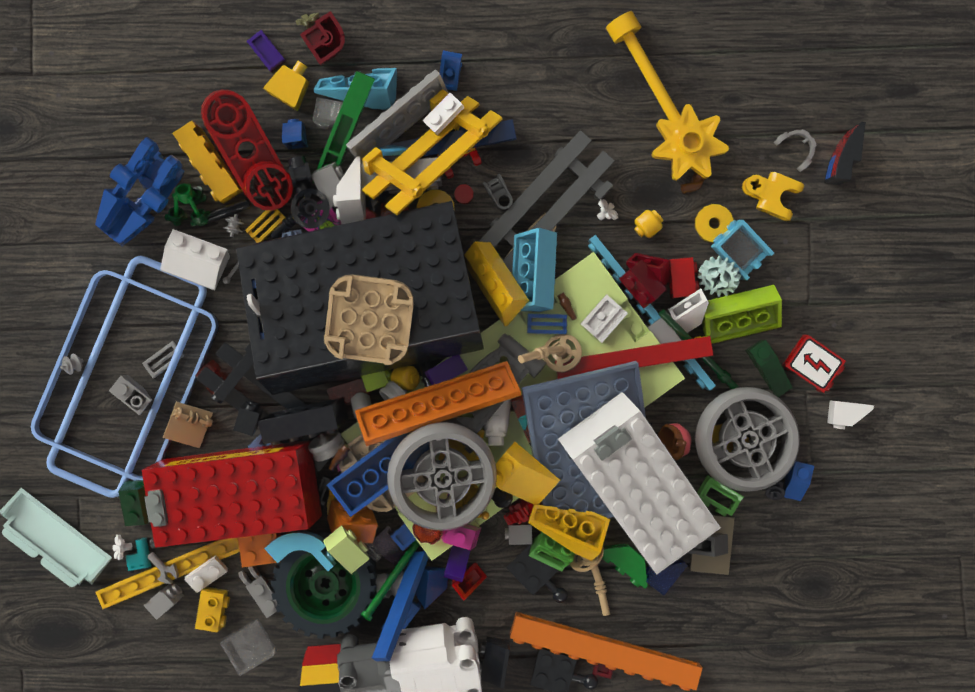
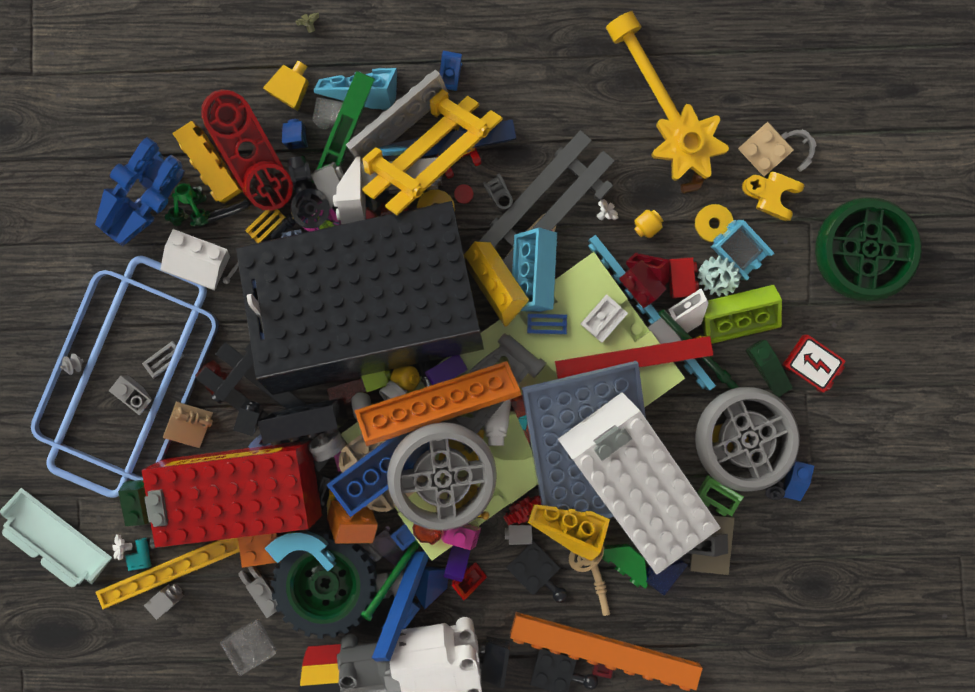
light grey bar [148,552,179,584] -> none
white plate [185,555,228,593] -> none
yellow brick [195,587,230,633] -> none
light grey wheel [223,214,244,237] -> none
dark purple tile [246,30,286,72] -> none
dark red brick [300,11,345,66] -> none
yellowish green brick [323,525,370,574] -> none
tan tile [324,275,414,365] -> none
reddish brown piece [329,444,351,471] -> none
white plate [423,93,465,135] -> none
black wheel [492,487,513,508] -> none
yellow slope [496,441,560,505] -> none
tan dish [518,334,582,372] -> none
bright green window [529,532,575,572] -> none
reddish brown piece [557,292,577,320] -> none
dark orange hair [658,423,692,460] -> none
black slope [824,122,866,185] -> none
white slope [827,400,874,429] -> none
none -> tan plate [738,122,794,176]
none -> dark green wheel [815,197,922,302]

